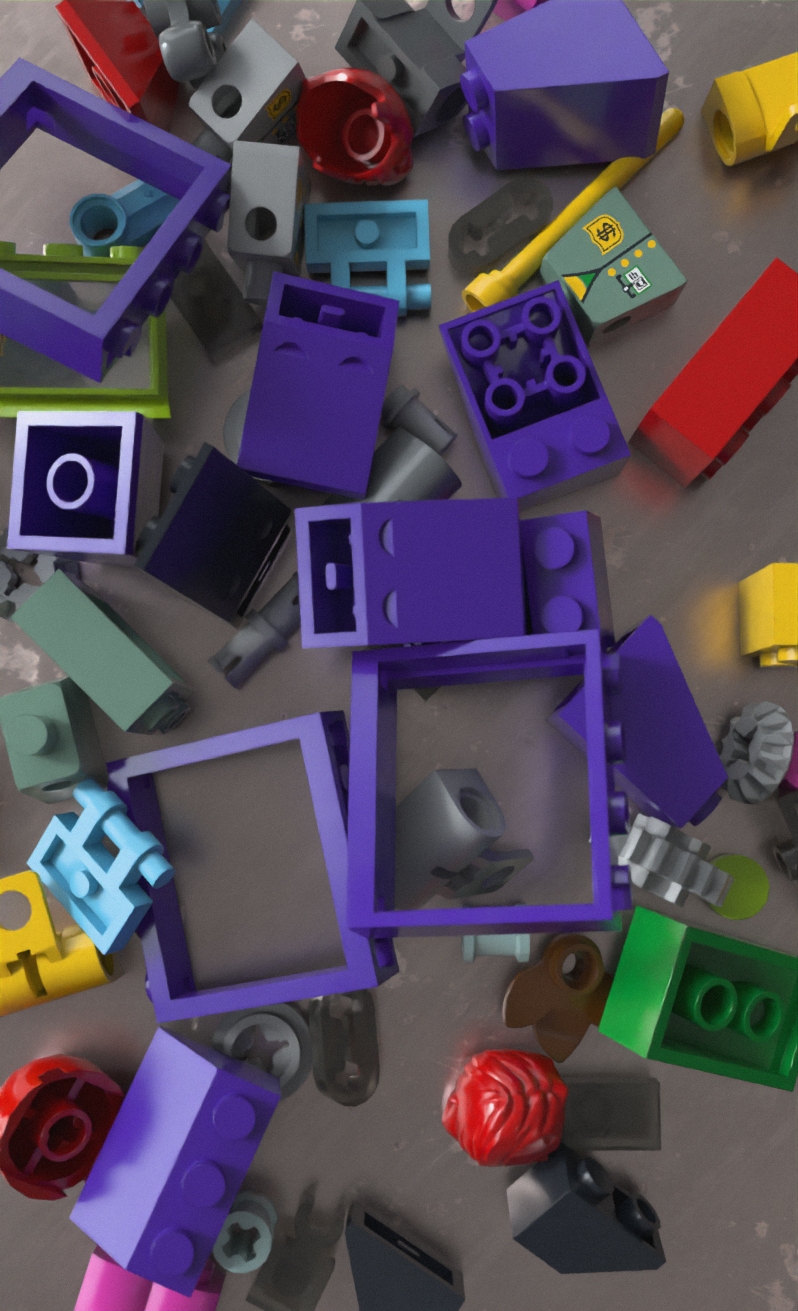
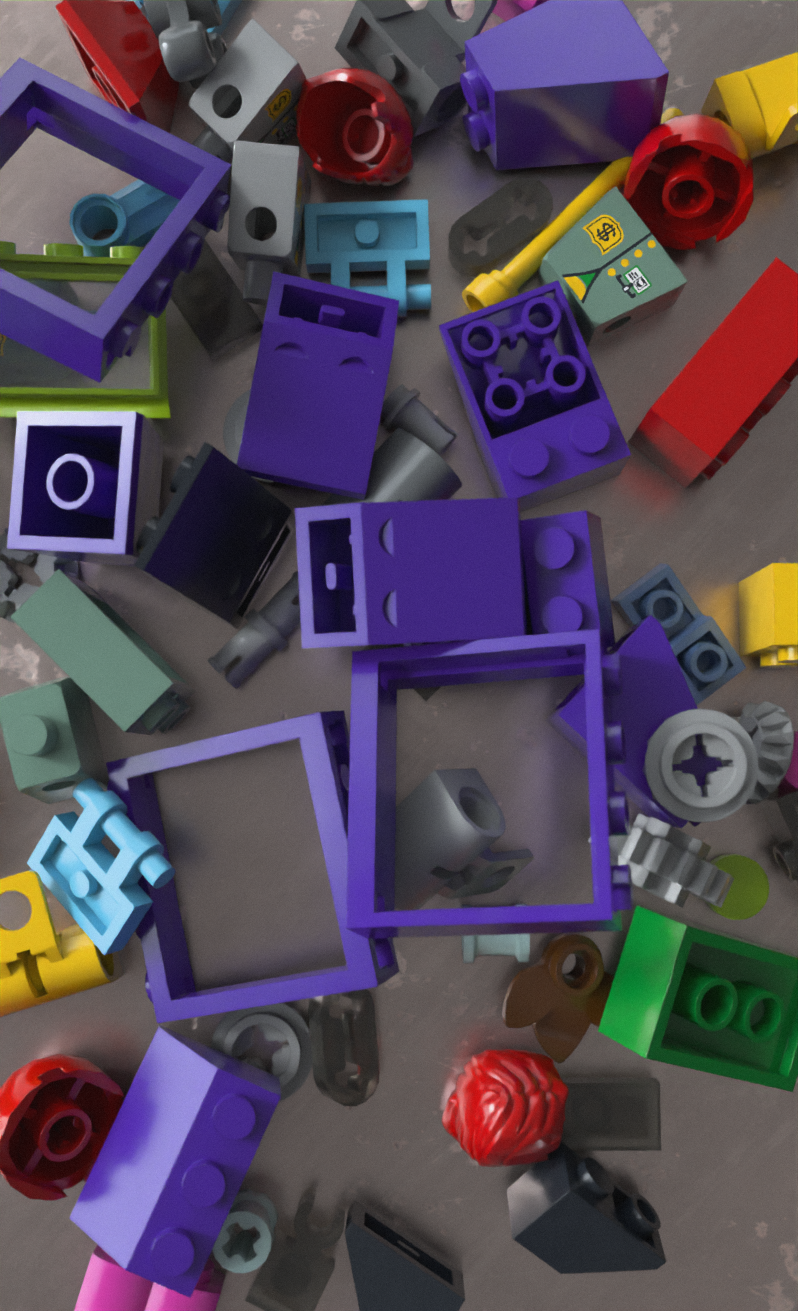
none -> medium blue slope [611,563,747,705]
none -> red cylinder [624,113,754,250]
none -> light grey gear [643,709,759,822]

